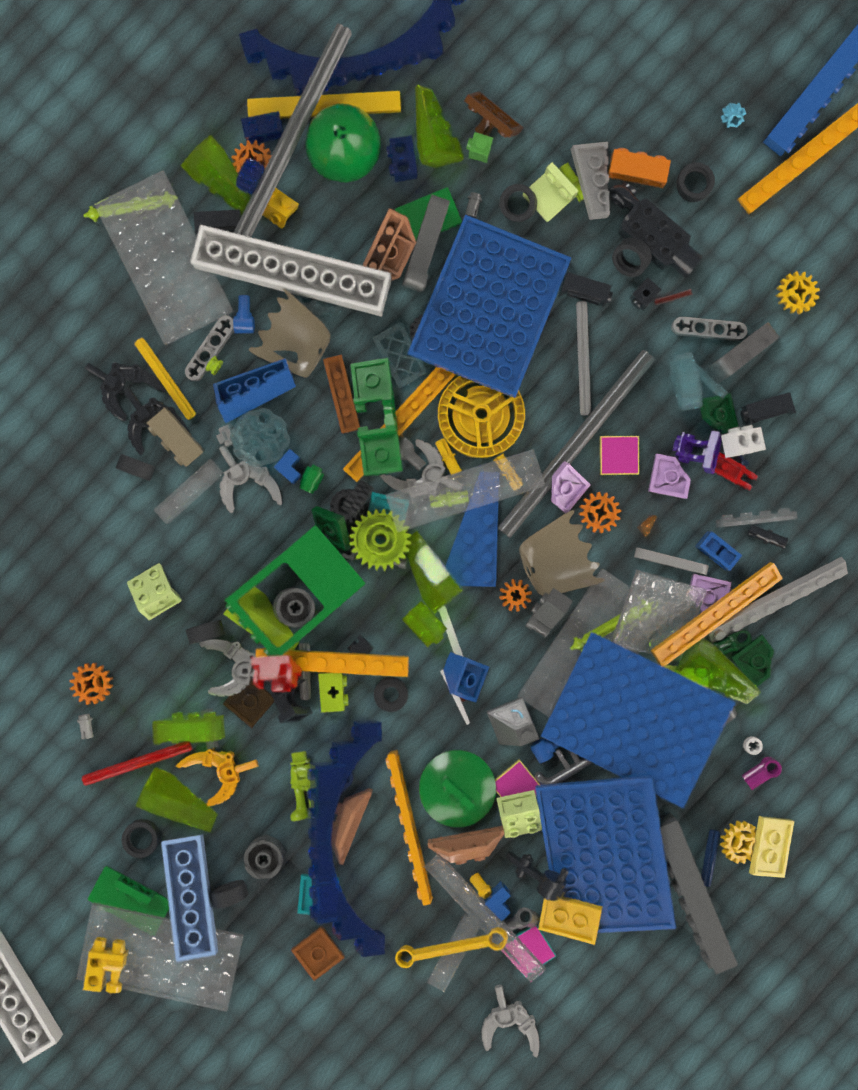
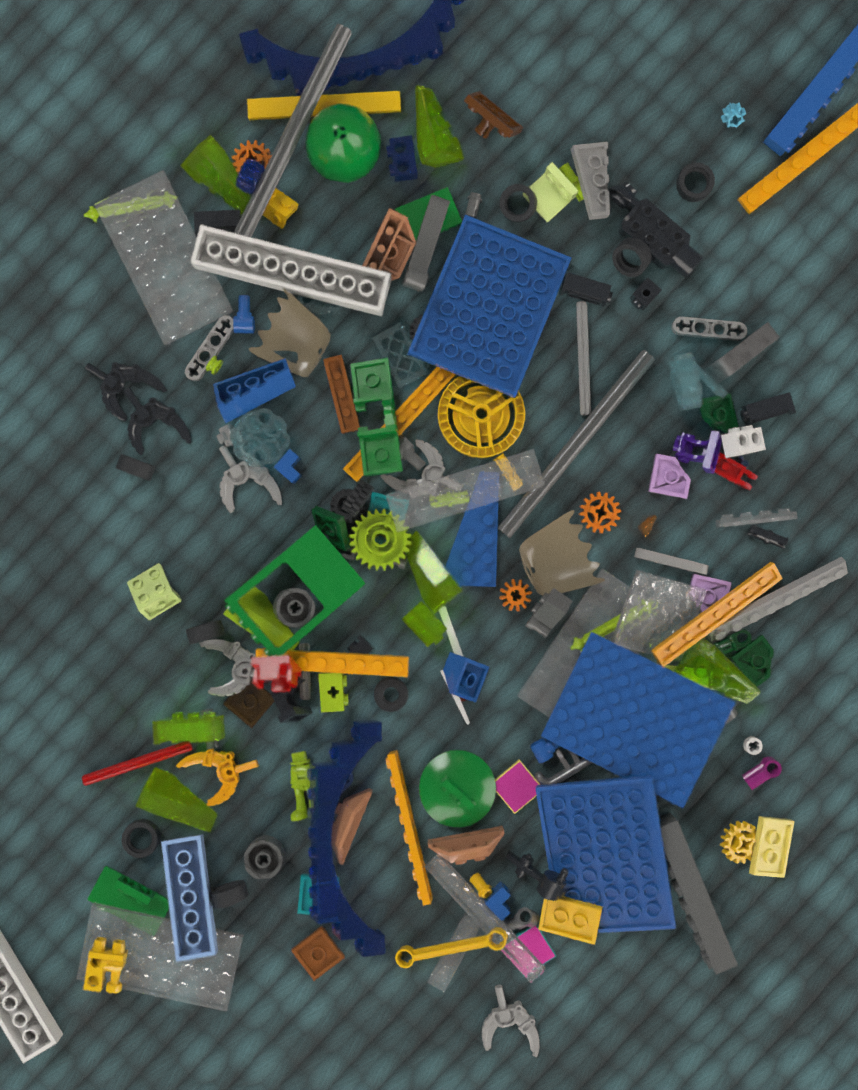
orange gear [70,663,113,705] -> none
light grey pin [77,714,94,739] -> none
yellow axle [135,338,196,420] -> none
dark tan brick [147,407,205,467] -> none
clear plate [154,459,224,524] -> none
clear blue brick [241,111,284,144] -> none
green brick [299,464,325,494] -> none
yellow axle [435,438,462,476] -> none
bright green brick [466,132,493,163] -> none
dark grey slope [486,697,539,746] -> none
yellowish green bracket [497,790,542,838] -> none
lavender plate [551,461,591,513] -> none
dark pink tile [600,436,639,475] -> none
orange brick [608,148,671,188] -> none
clear red piece [654,289,693,305] -> none
blue brick [695,531,742,571] -> none
dark blue axle [701,829,720,887] -> none
yellow gear [776,271,820,314] -> none

